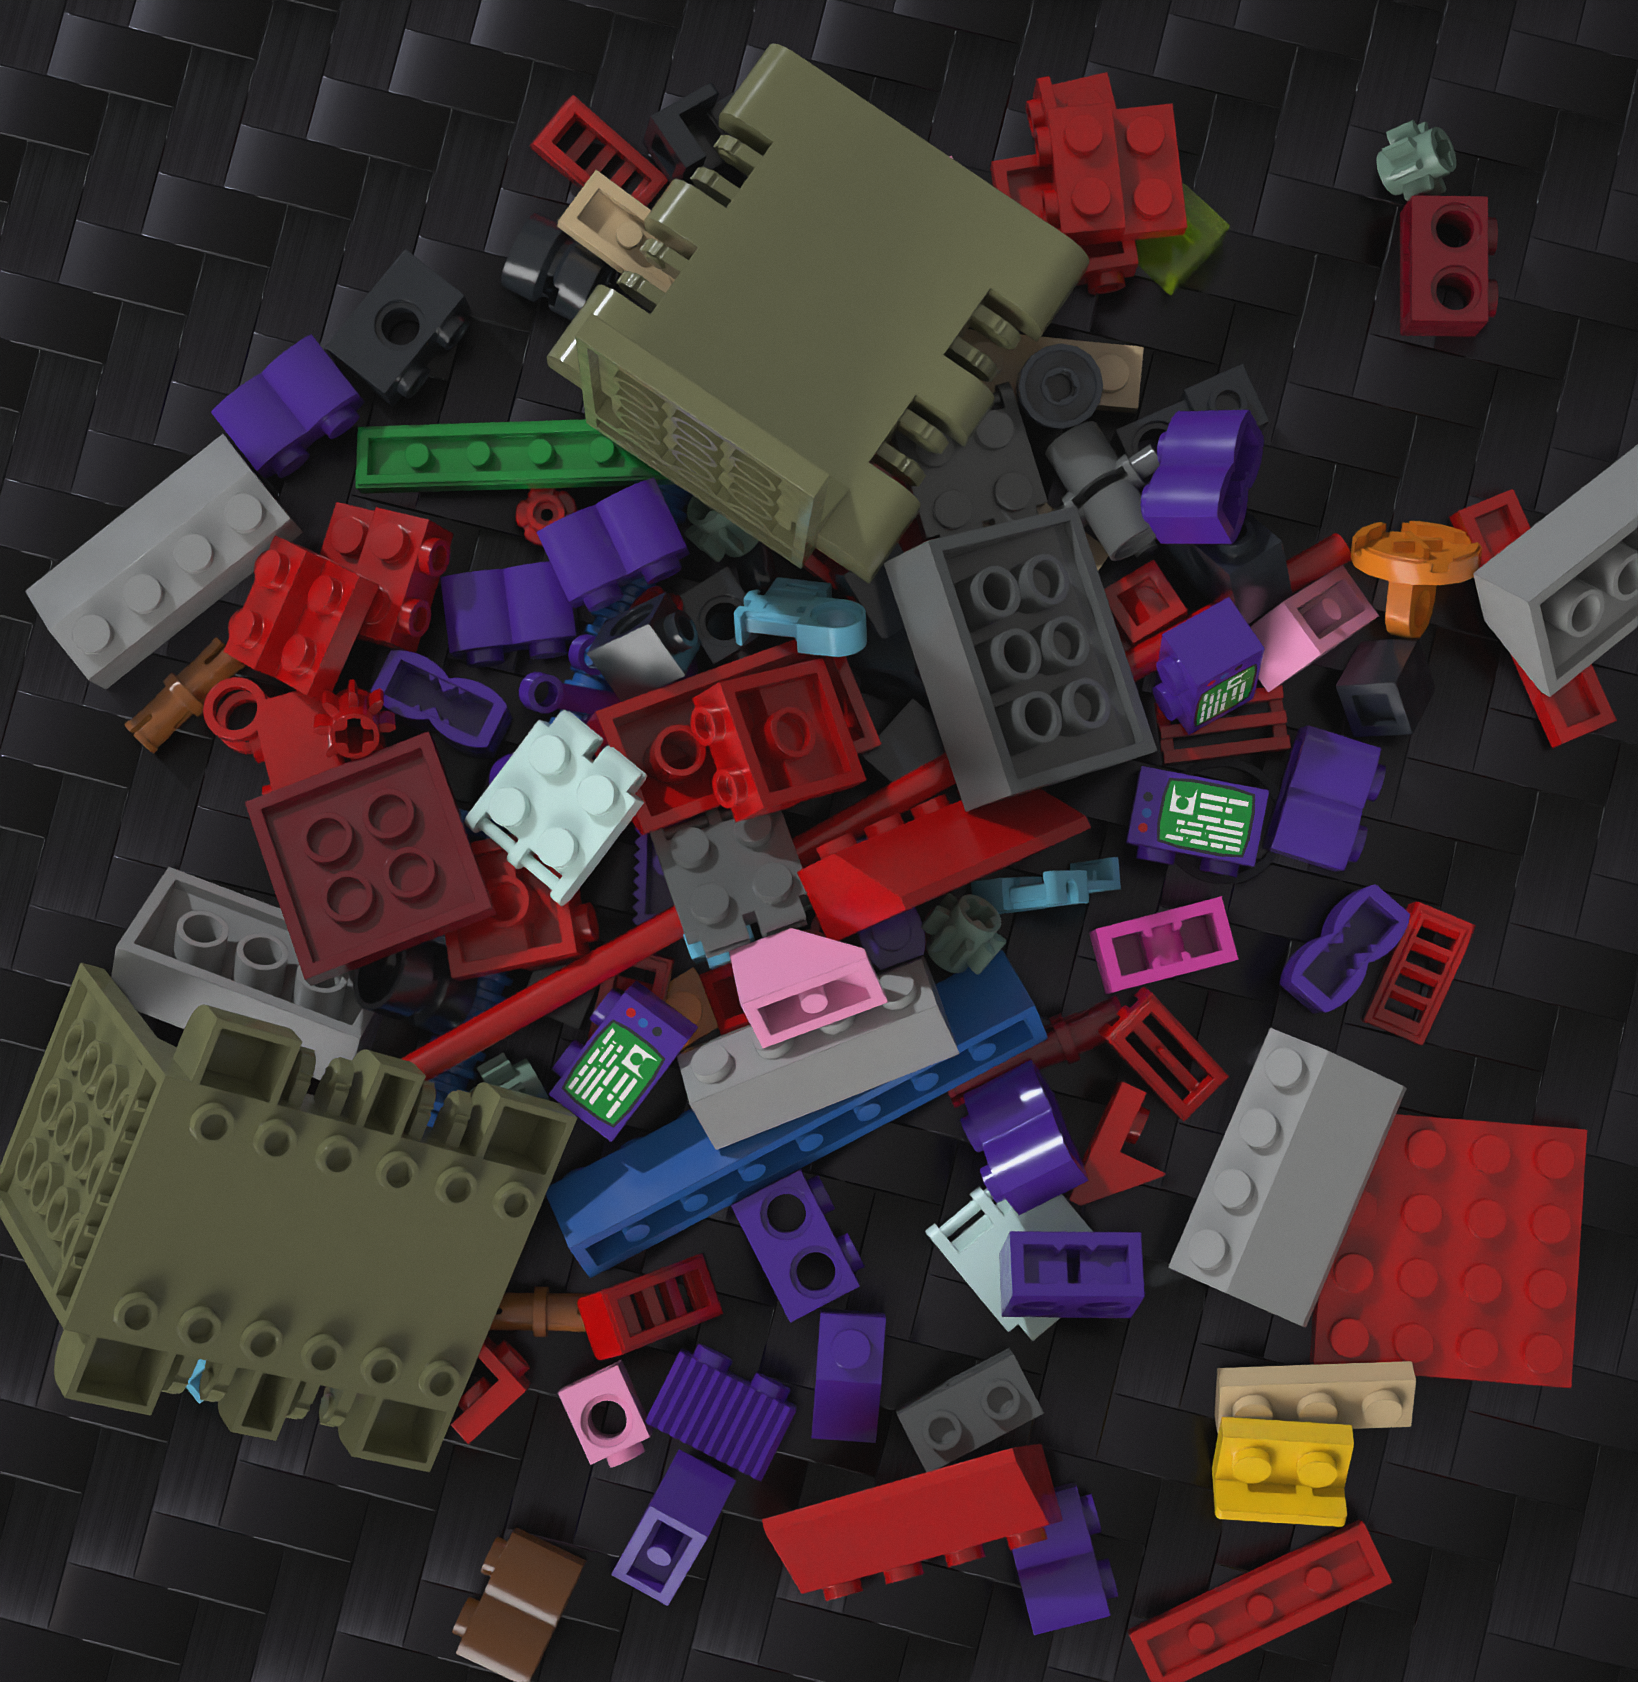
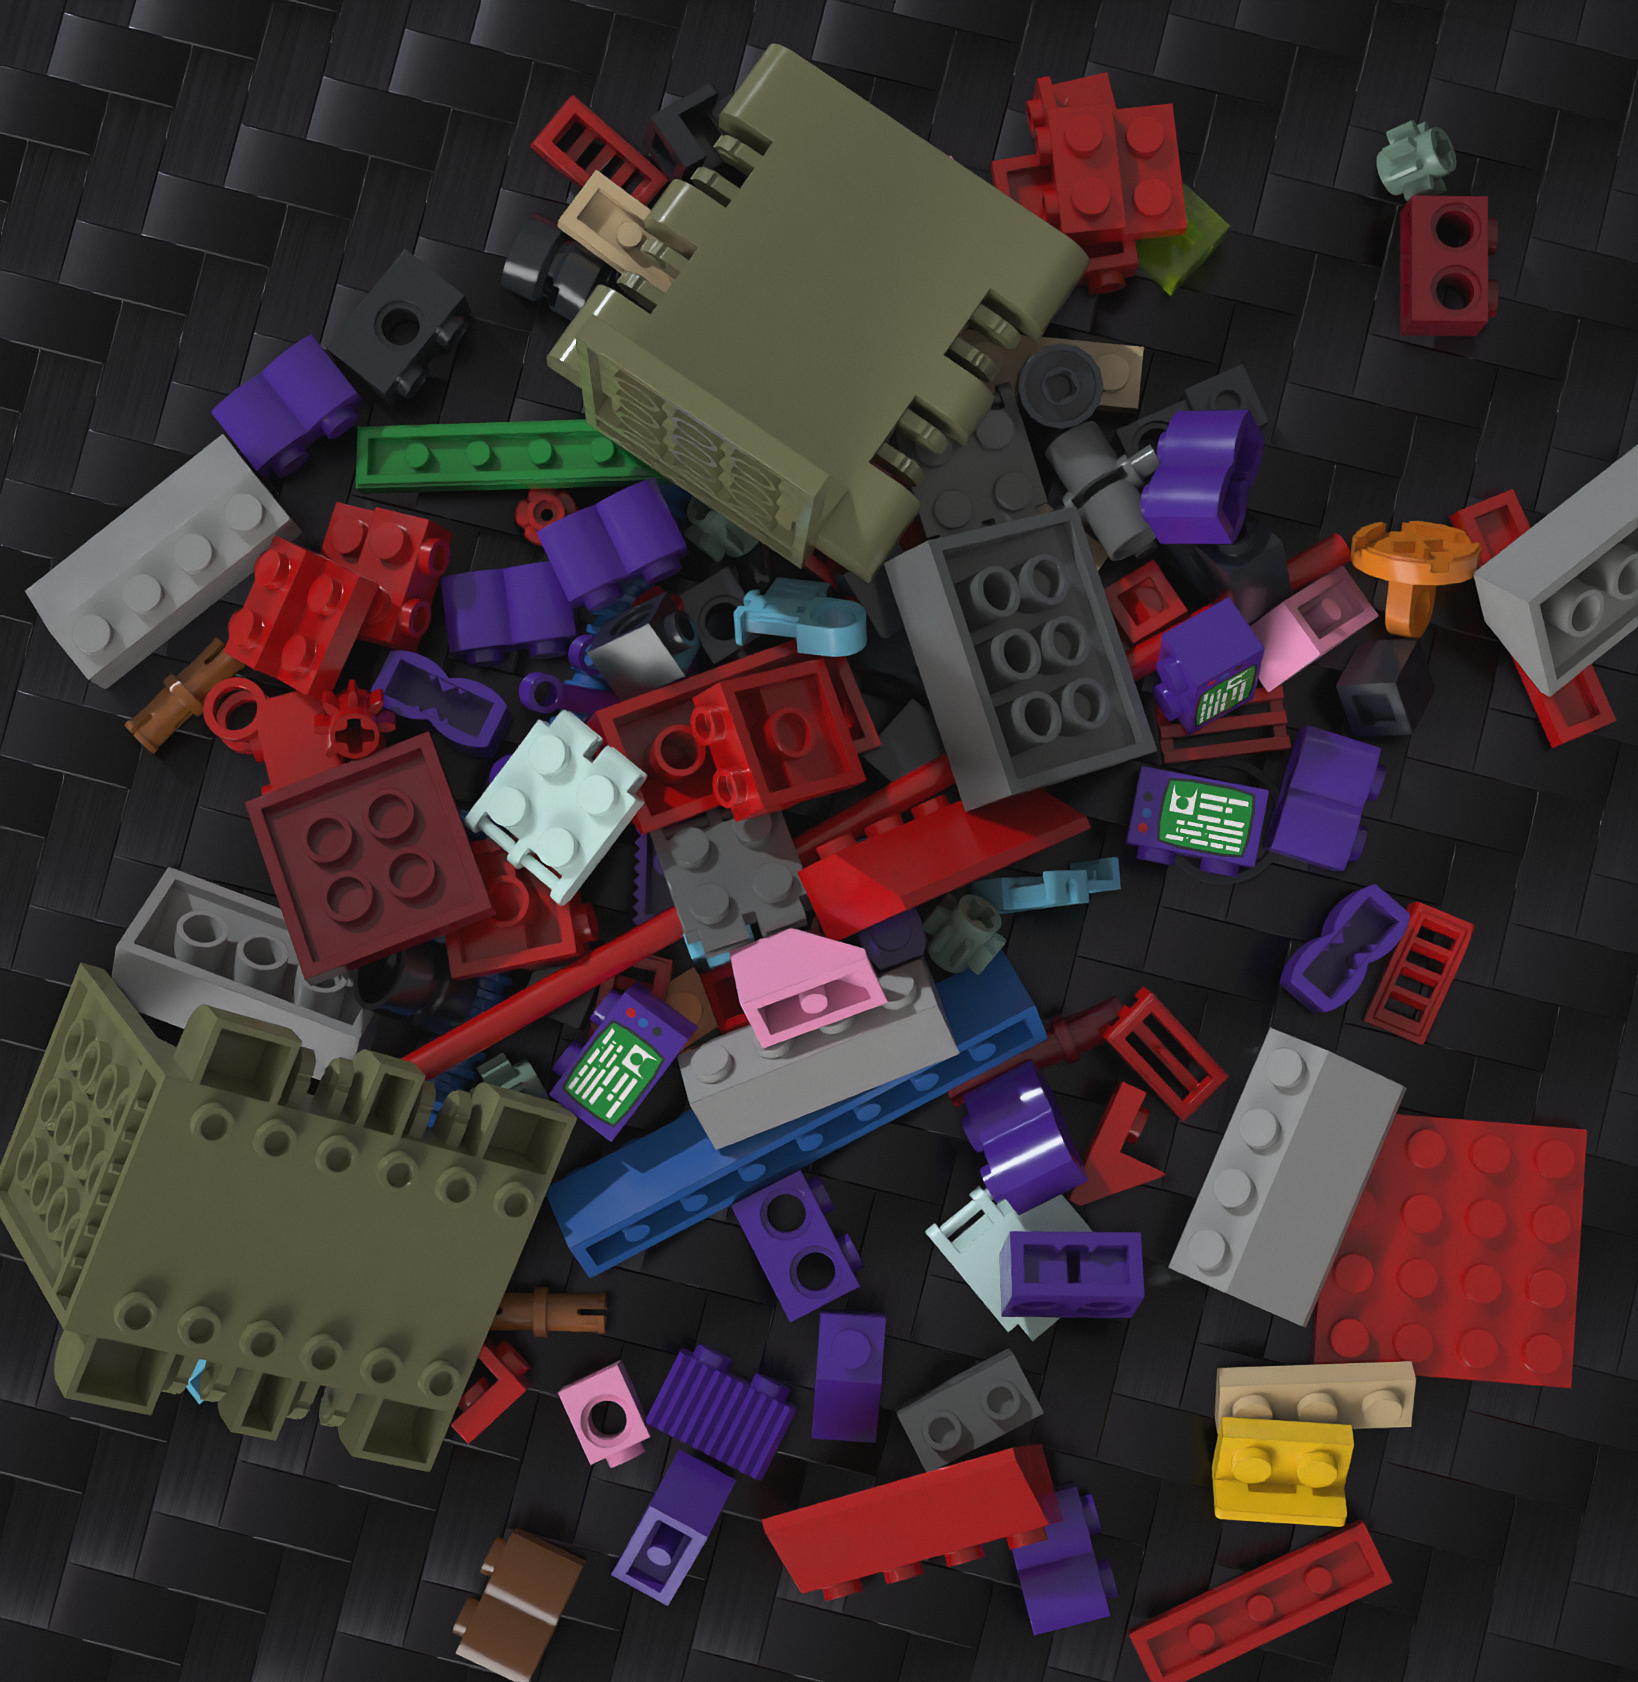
red slope [577,1253,723,1360] -> none
dark pink brick [1089,896,1239,995] -> none

